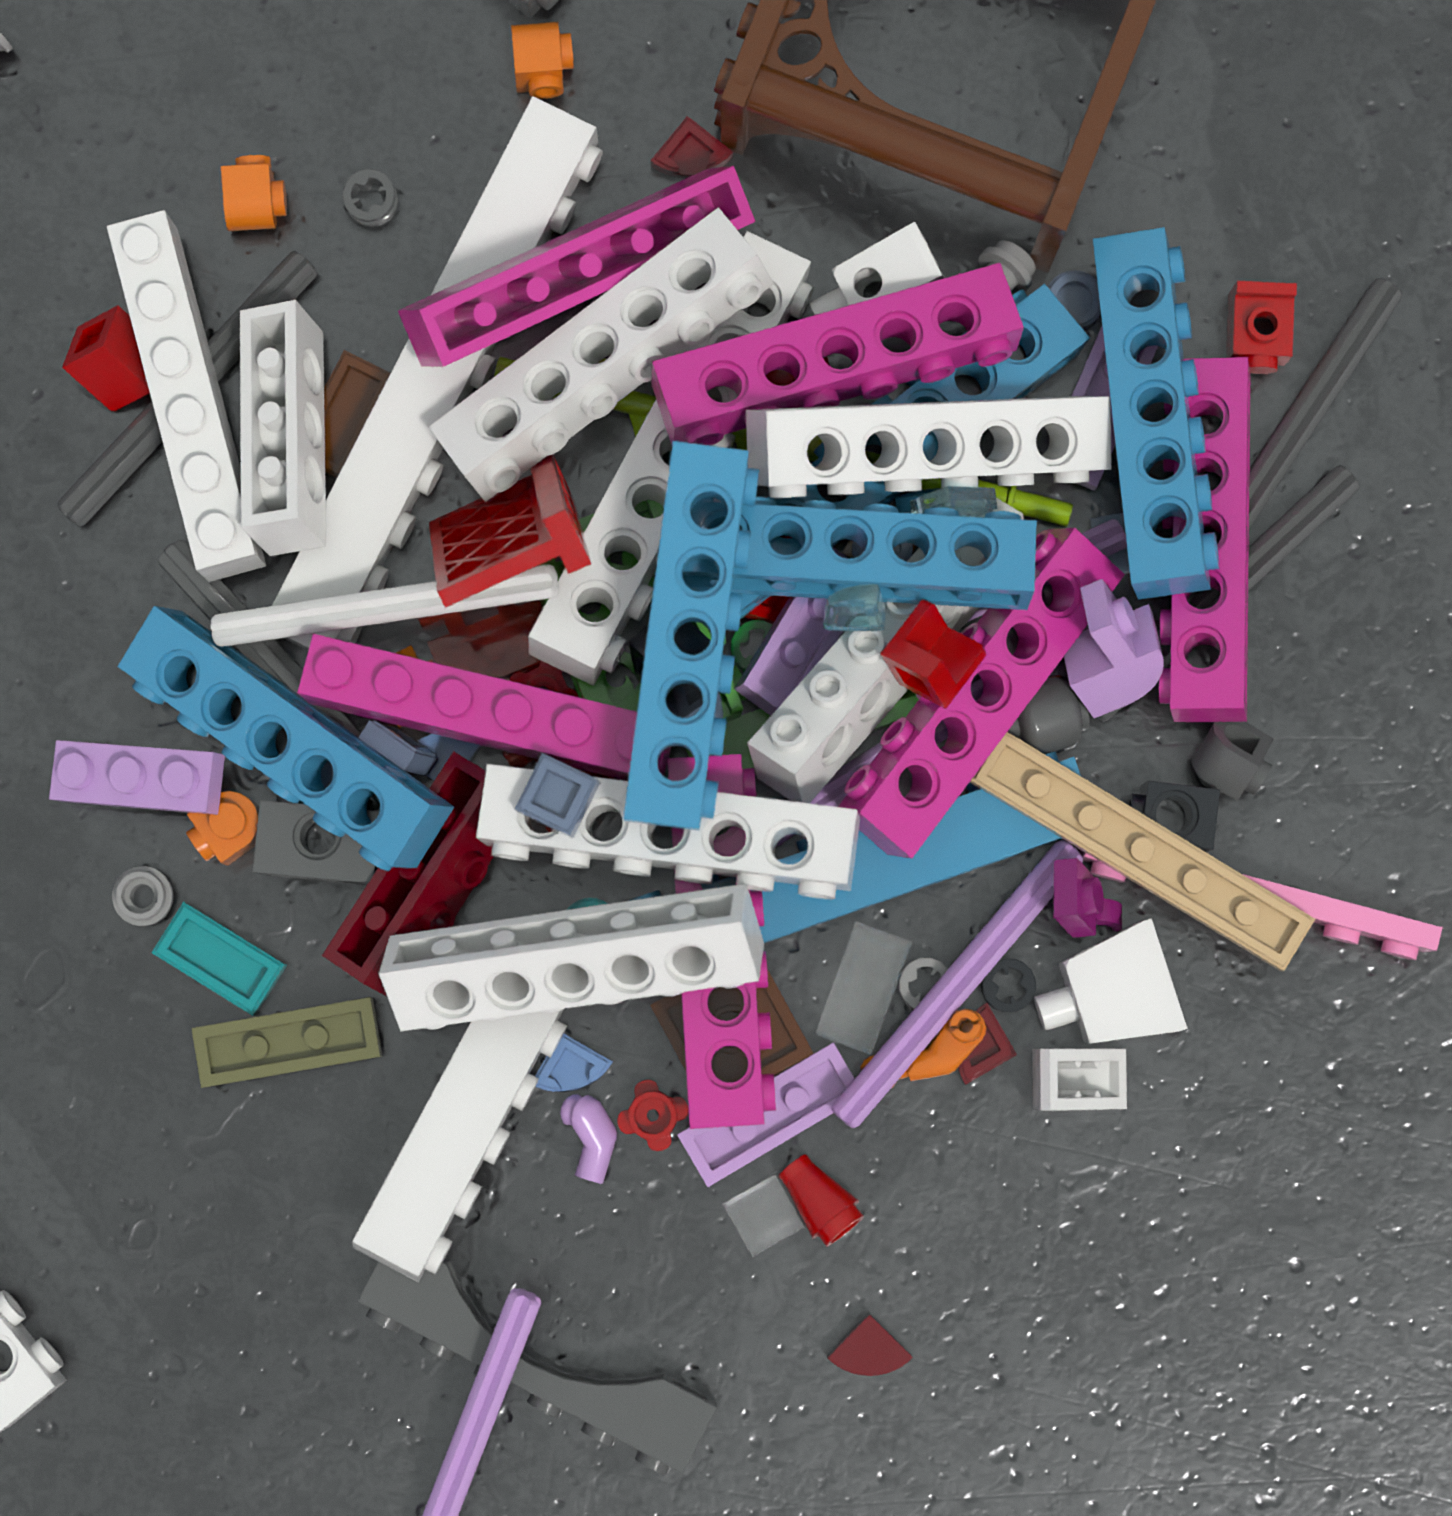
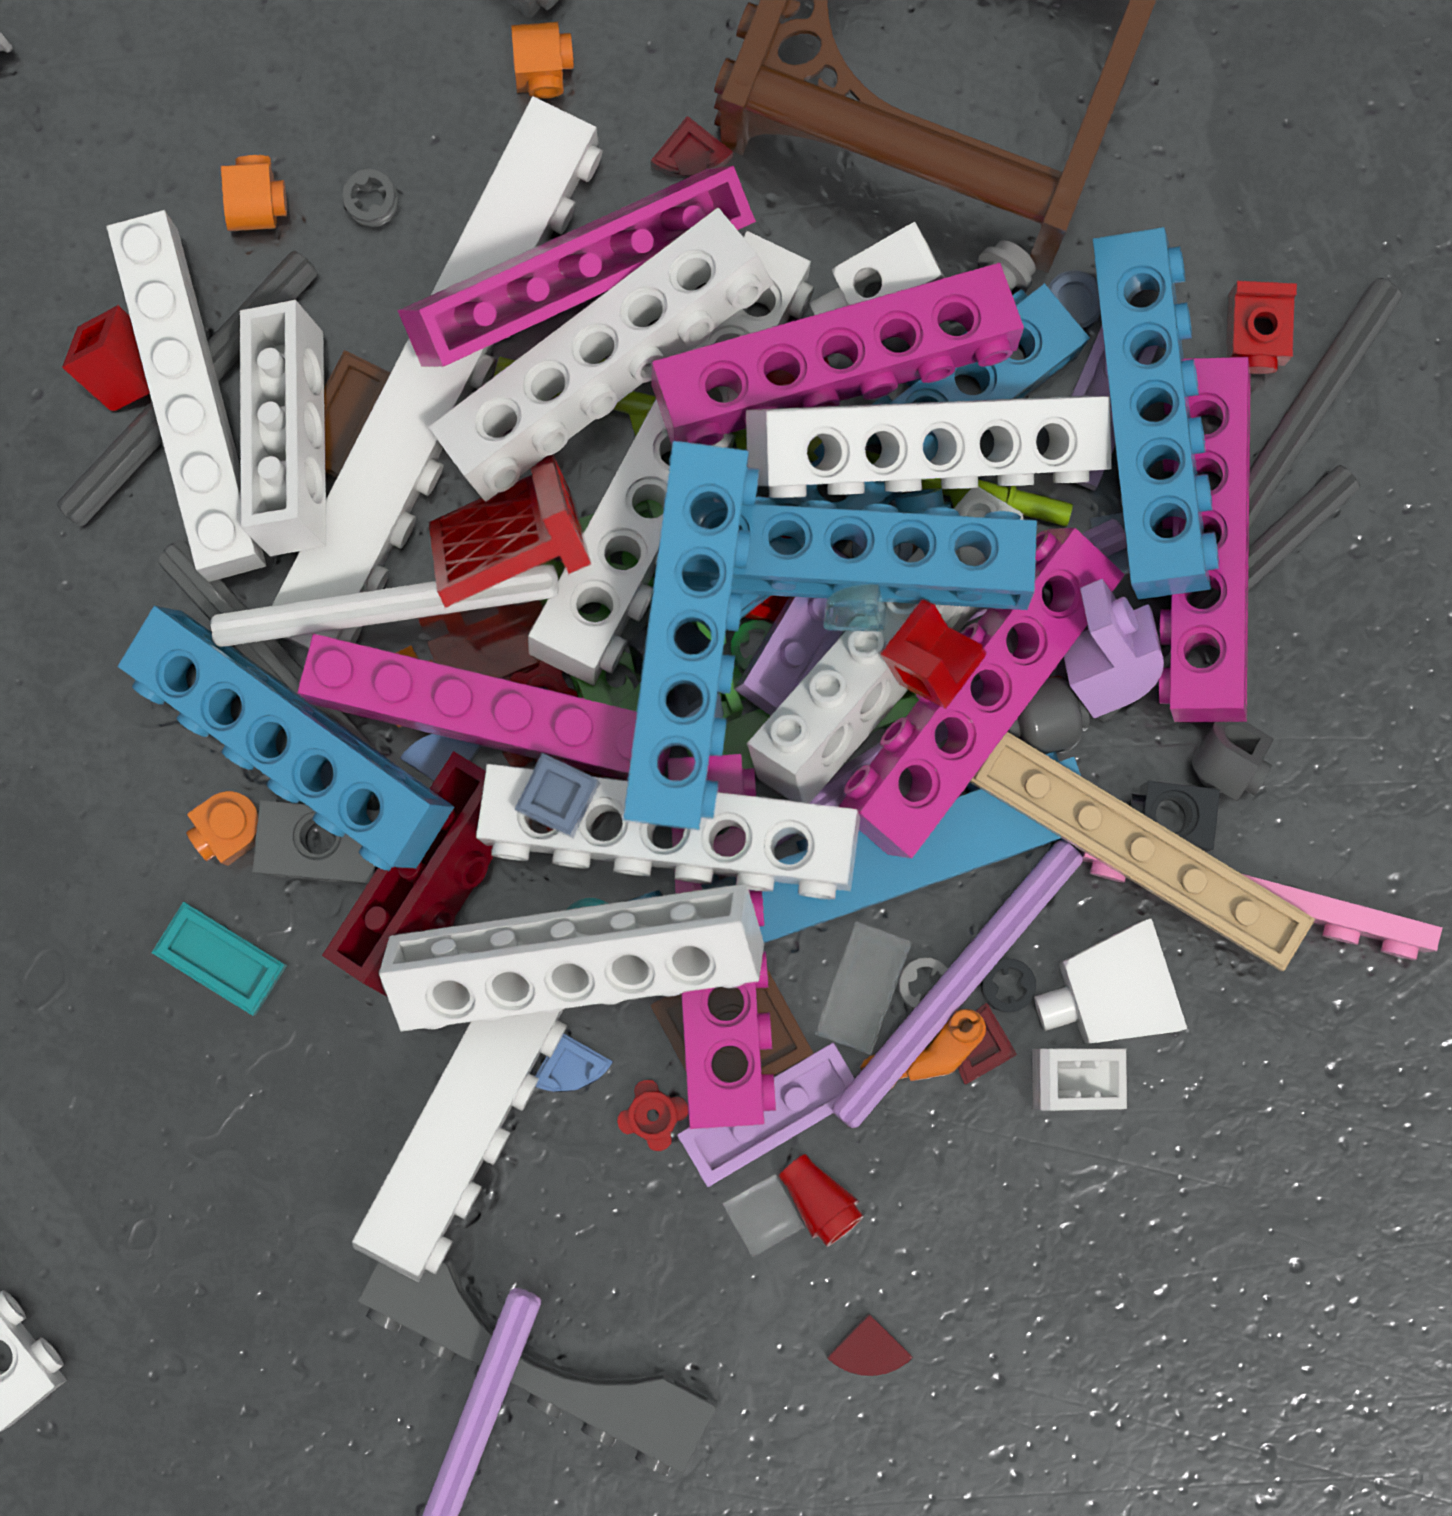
lavender plate [49,740,225,815] -> none
light grey plate [112,866,173,926] -> none
olive plate [192,997,383,1088] -> none
sand blue tile [358,720,438,776] -> none
lavender arm [560,1094,617,1184] -> none
clear light blue tile [910,486,998,517] -> none
magenta plate [1054,858,1122,938] -> none

